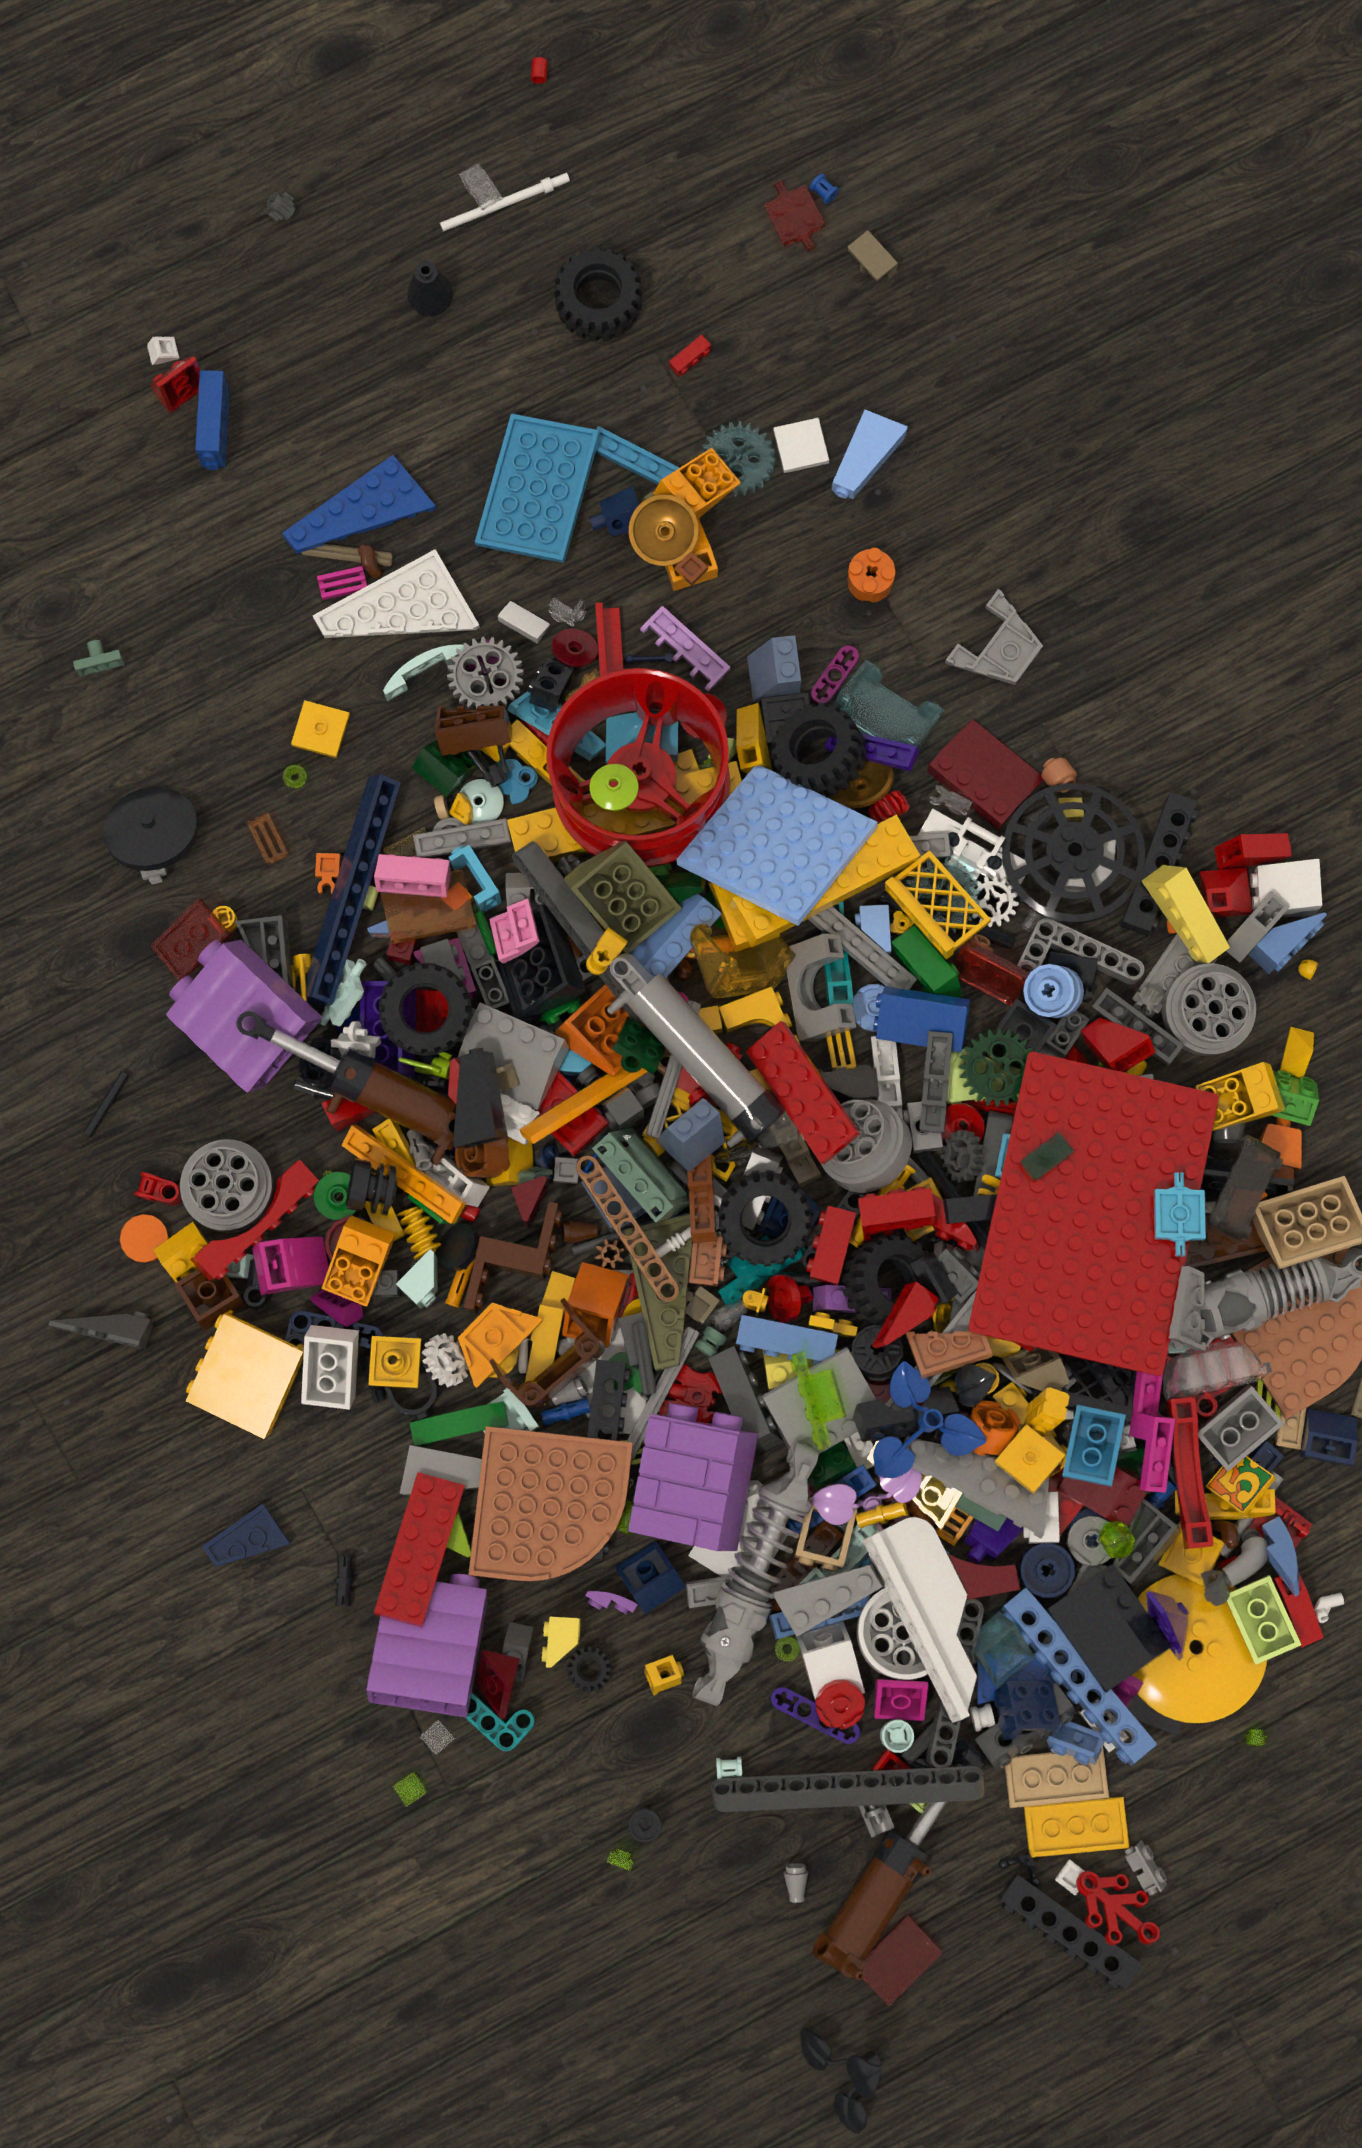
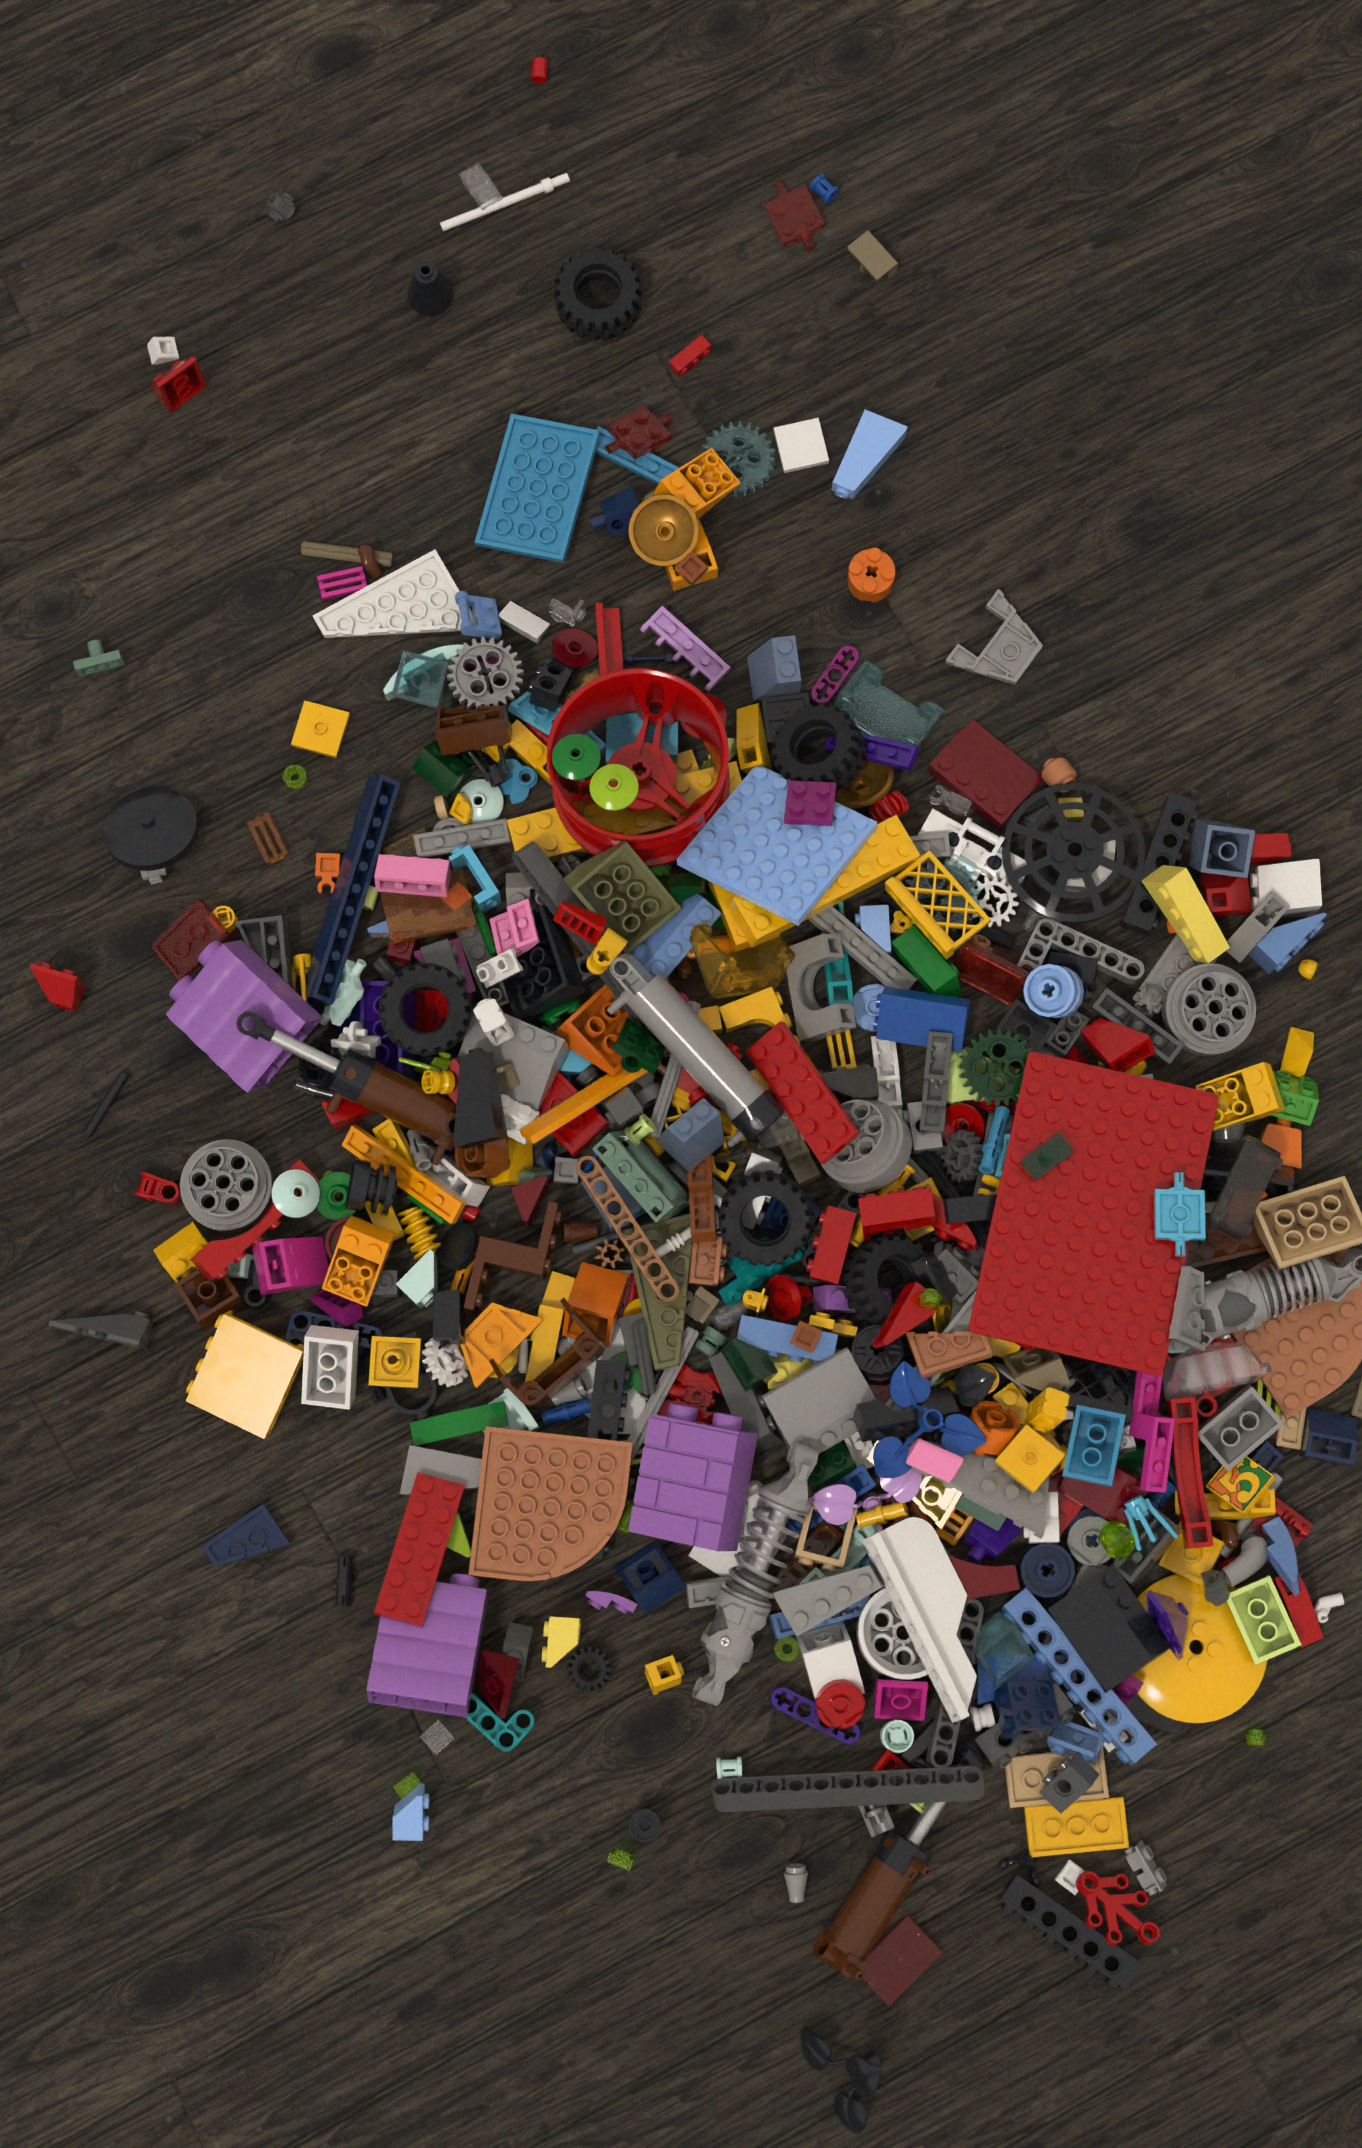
orange tile [120,1214,169,1263] -> none
blue brick [195,370,230,470] -> none
blue wing [282,455,436,554] -> none
clear neon green bracket [791,1351,847,1451] -> none
none -> red slope [30,962,86,1013]
none -> light aqua dish [271,1169,320,1218]
none -> clear light blue slope [392,650,449,708]
none -> light blue slope [393,1783,429,1841]
none -> yellow wheel [421,1070,455,1094]
none -> black hinge [433,1290,465,1345]
none -> medium blue plate [455,591,502,640]
none -> white brick [473,999,515,1046]
none -> white hips [476,948,523,988]
none -> green dish [552,734,601,781]
none -> red slope [553,901,607,945]
none -> clear red plate [605,405,673,460]
none -> yellowish green bush [624,1114,656,1146]
none -> clear green slope [721,1338,778,1392]
none -> magenta plate [784,780,836,826]
none -> dark orange plate [790,1321,822,1353]
none -> bright pink slope [906,1439,964,1482]
none -> clear neon green plate [918,1289,943,1308]
none -> dark azure pin [979,1106,1010,1175]
none -> dark grey brick [1039,1753,1100,1814]
none -> medium azure plant [1124,1495,1179,1551]
none -> sand blue slope [1188,819,1255,878]

